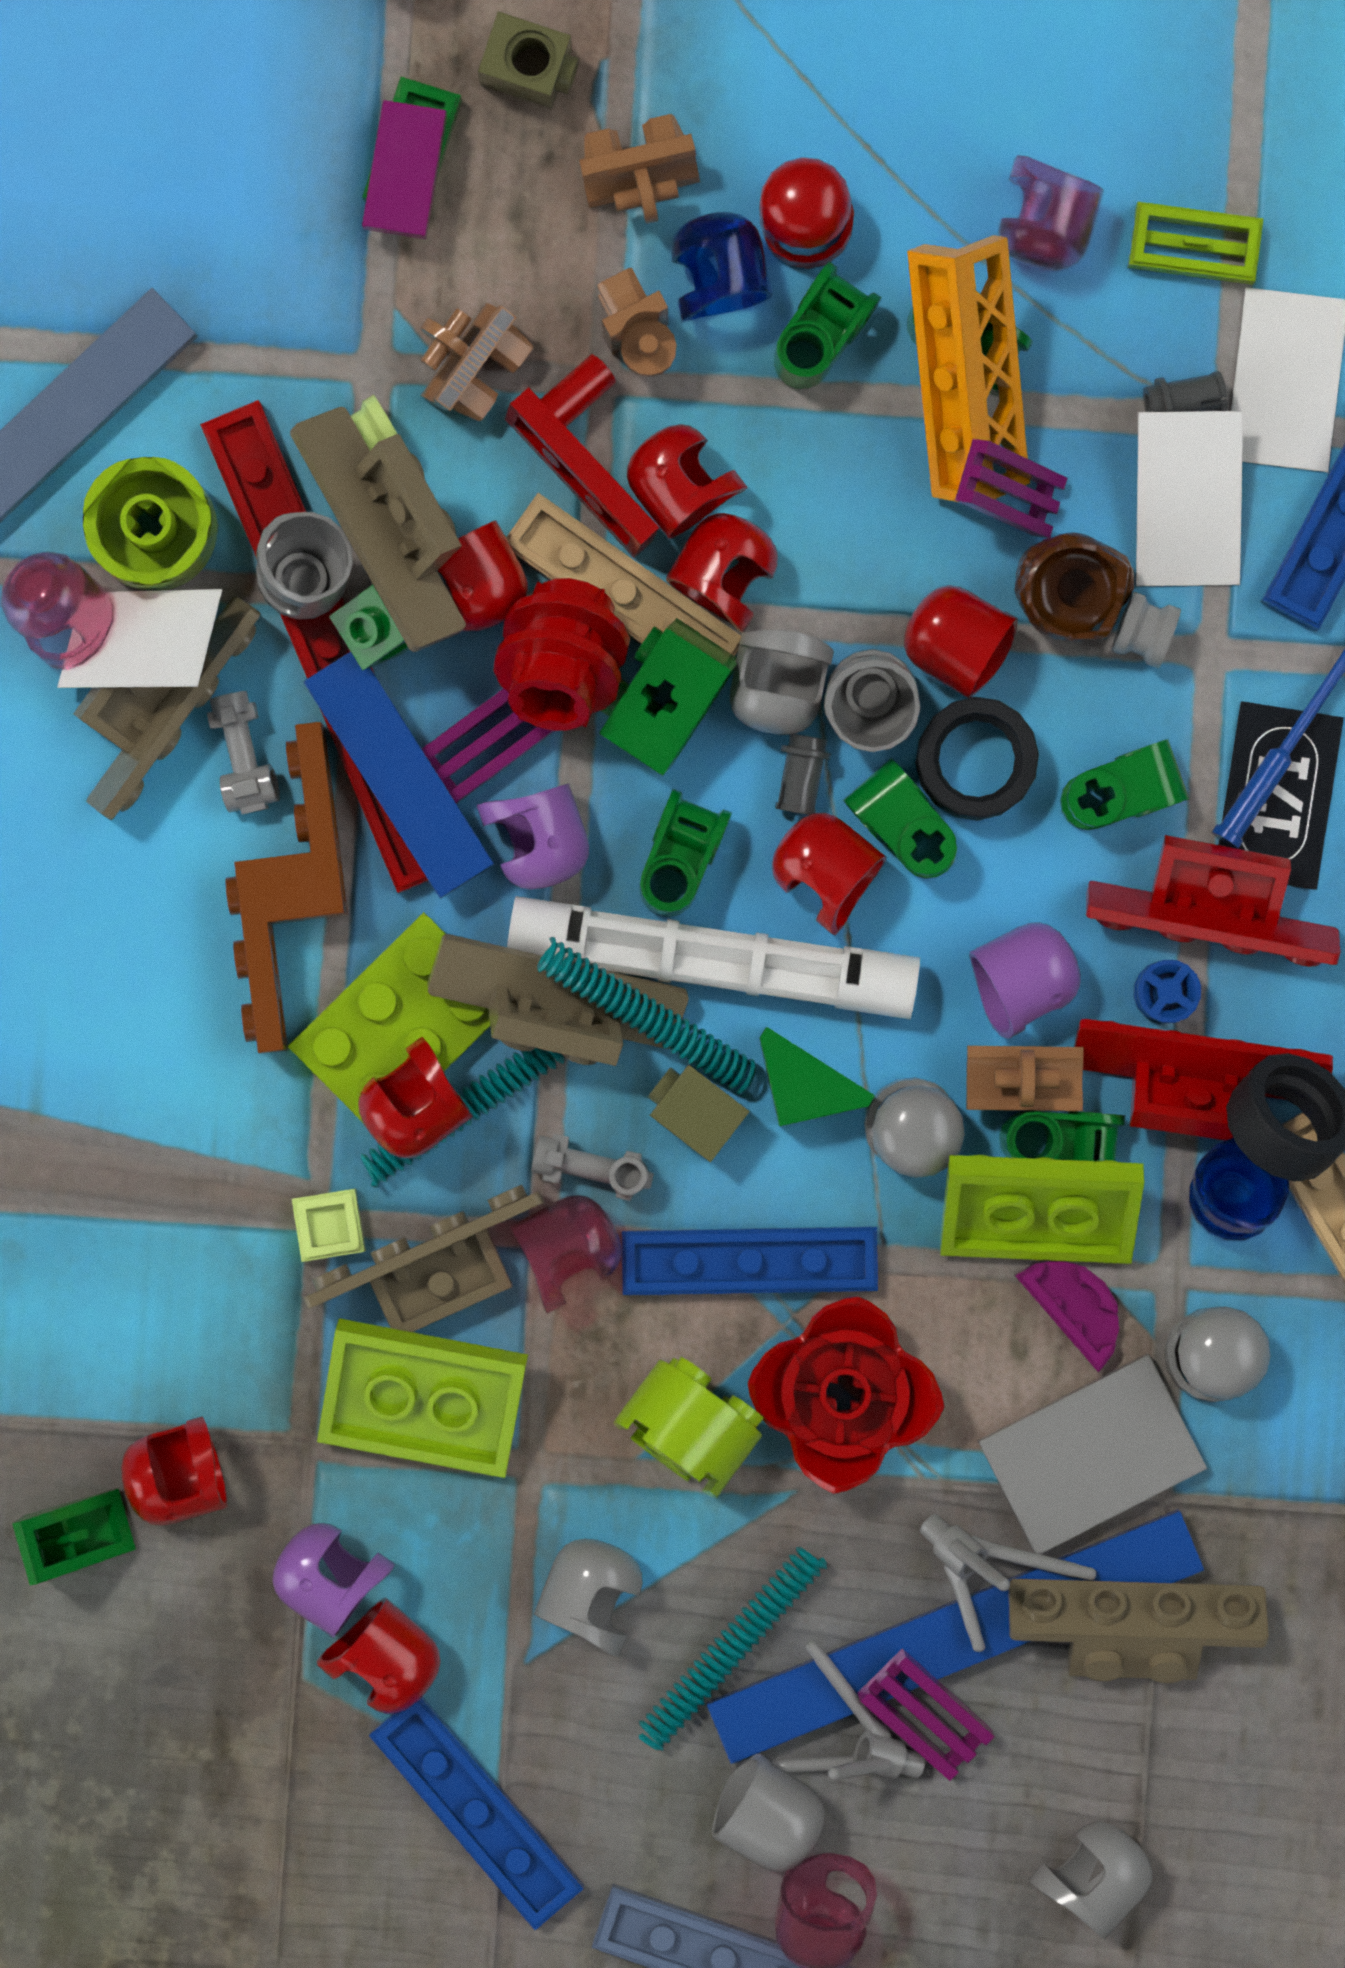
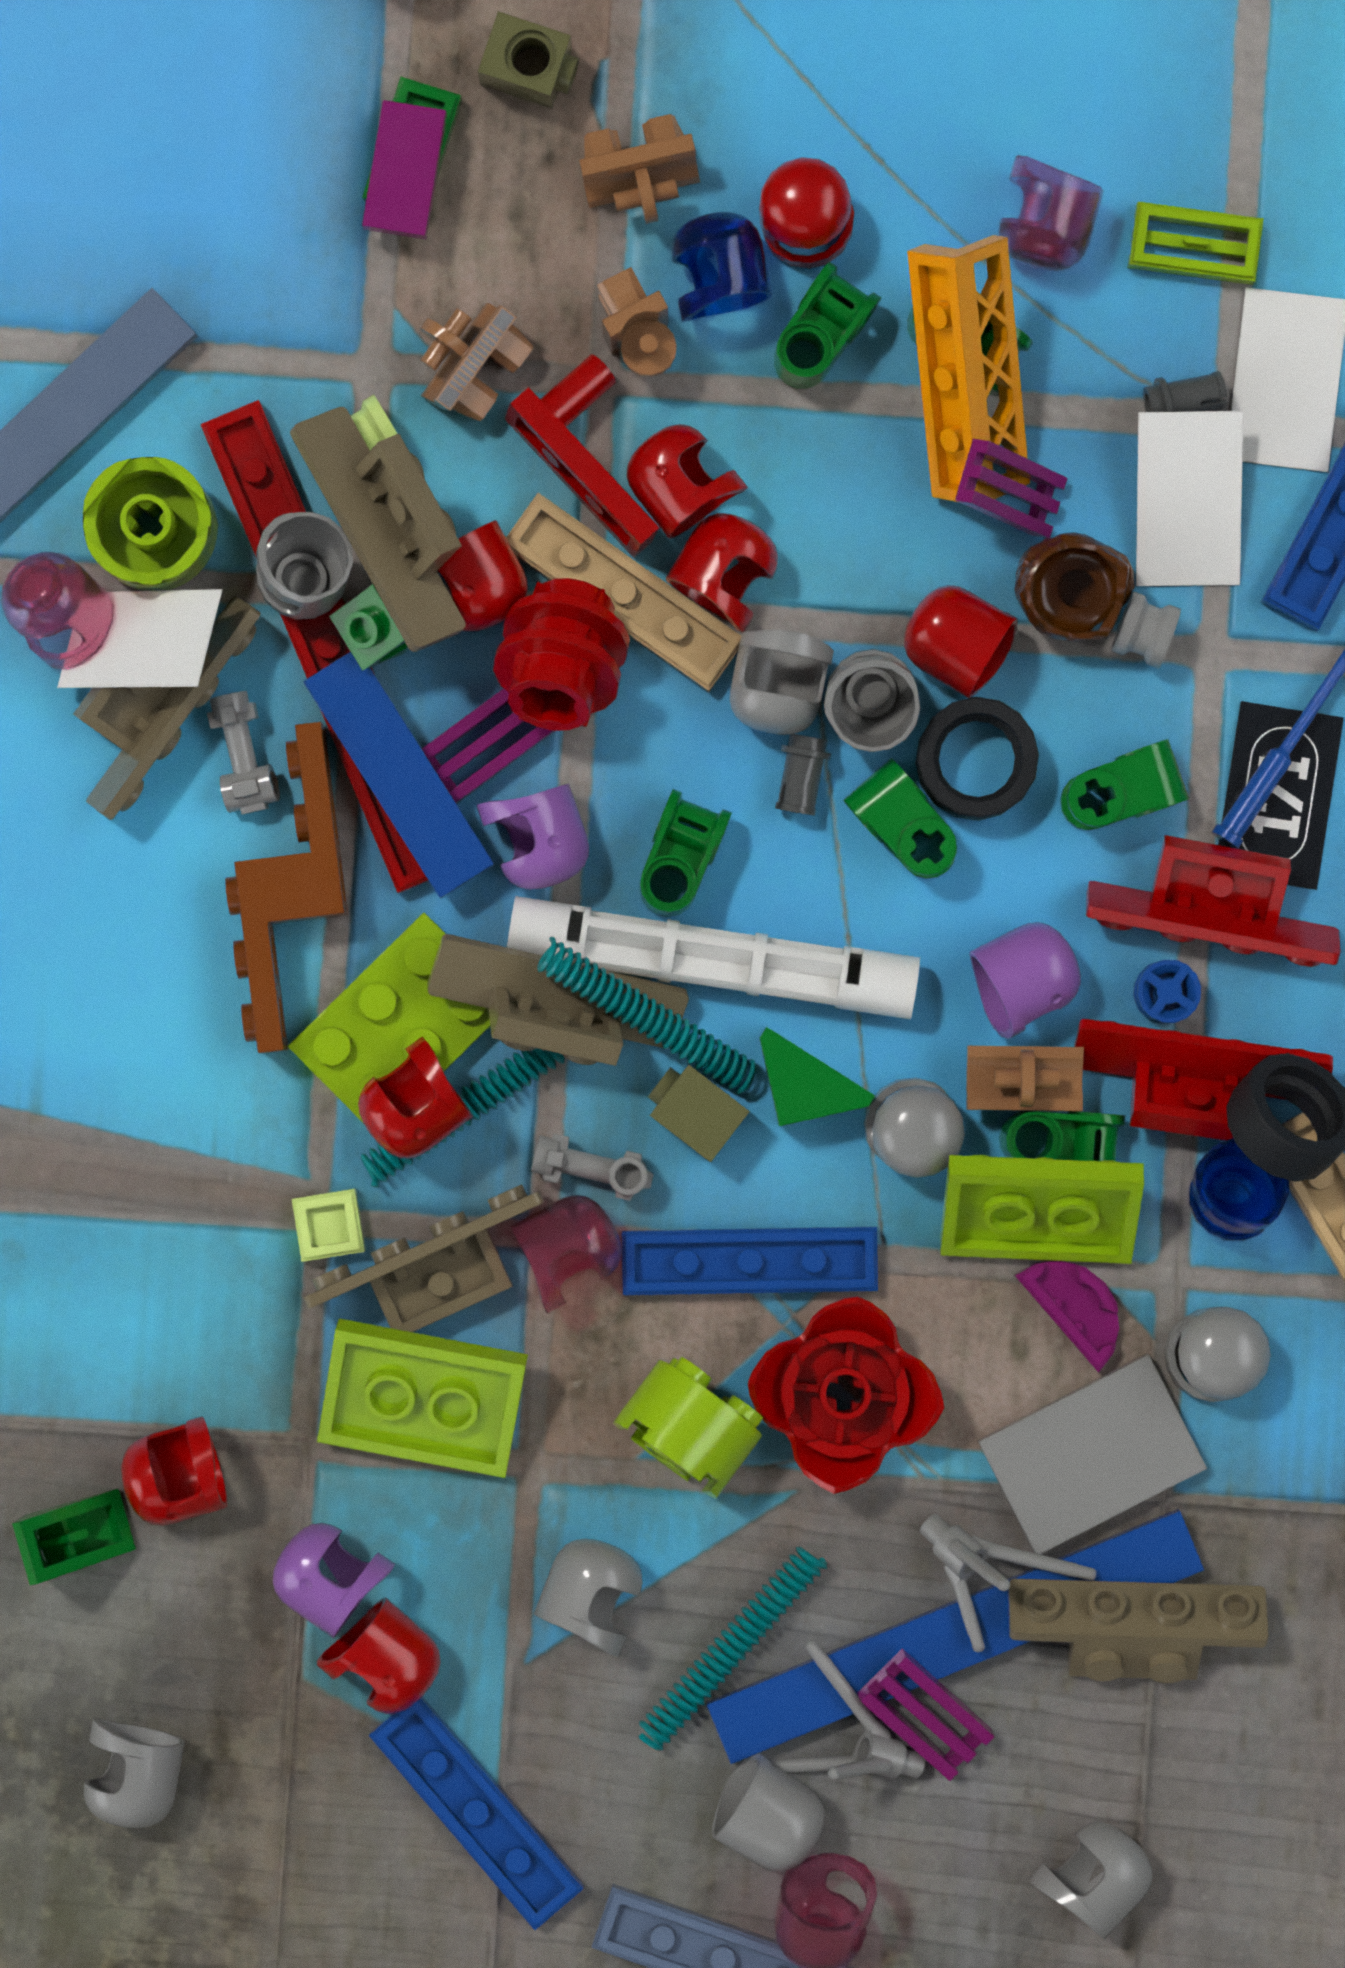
green brick [599,618,737,776] -> none
red helmet [772,813,887,935] -> none
none -> light grey helmet [83,1717,185,1828]

